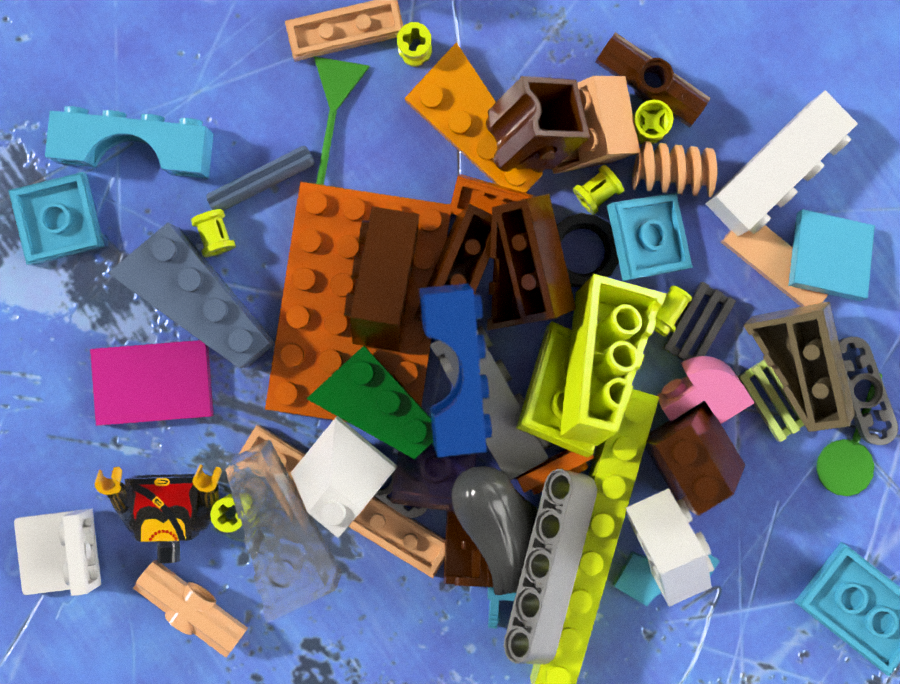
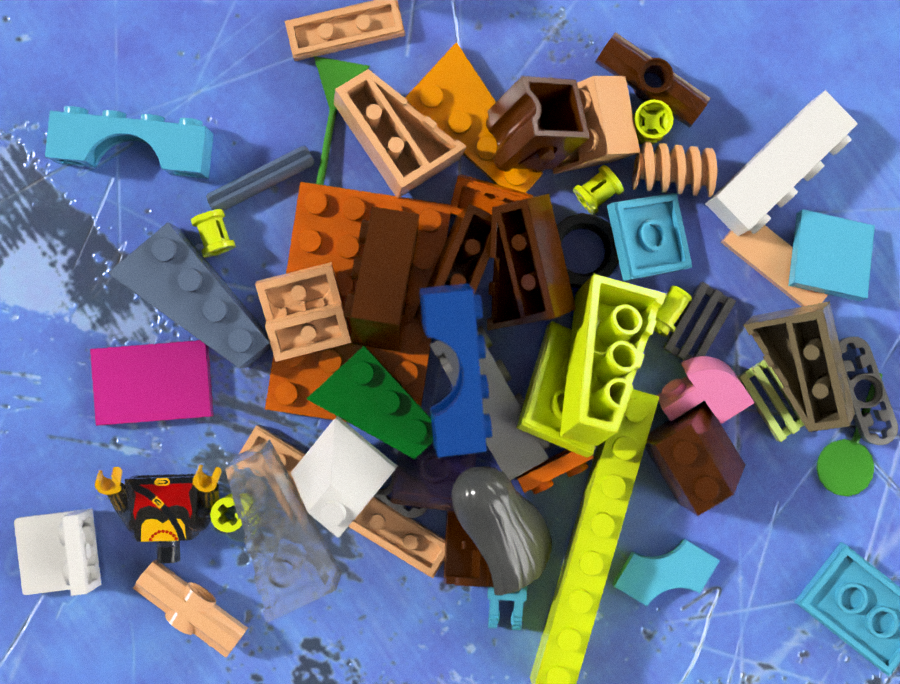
medium azure tile [8,172,105,266] -> none
neon yellow bush [397,22,432,67] -> none
light grey beam [504,469,597,665] -> none
white brick [626,488,714,607] -> none
none -> light nougat slope [255,262,352,362]
none -> light nougat wedge [334,69,467,198]

